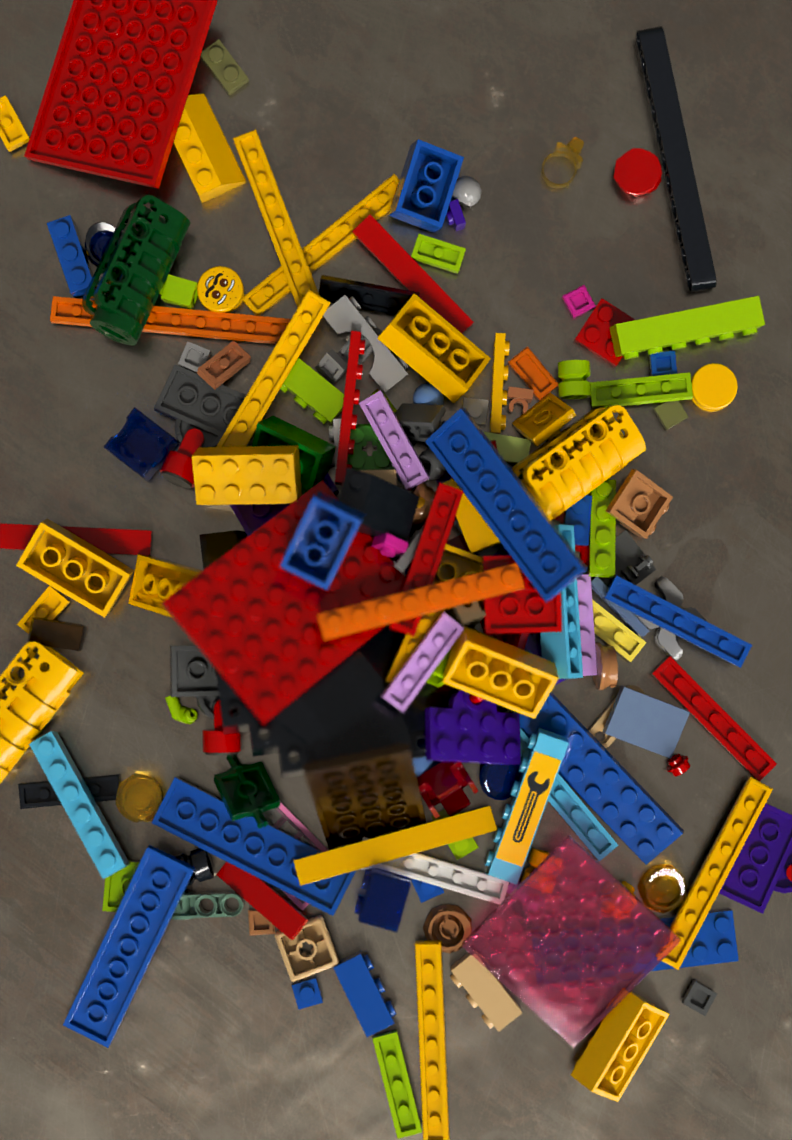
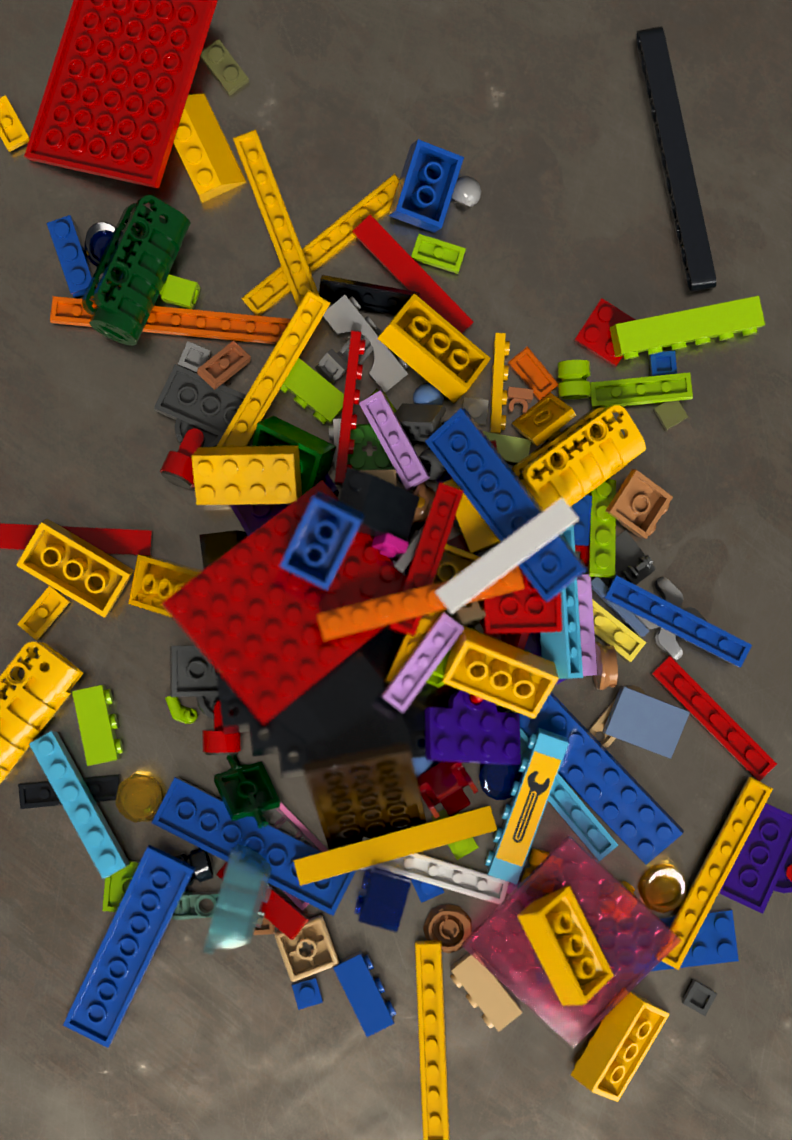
dark brown tile [28,617,84,651] -> none
clear blue piece [104,407,179,481] -> none
yellow head [197,266,245,313] -> none
lime plate [372,1030,422,1139] -> none
dark purple plate [446,199,466,232] -> none
clear yellow piece [541,137,584,188] -> none
dark pink tile [562,285,596,319] -> none
red hat [614,148,662,197] -> none
red plate [667,754,691,777] -> none
yellow head [691,363,738,412] -> none
none -> lime brick [72,685,124,766]
none -> clear light blue windscreen [203,844,272,955]
none -> white tile [435,498,578,614]
none -> yellow slope [517,886,614,1006]

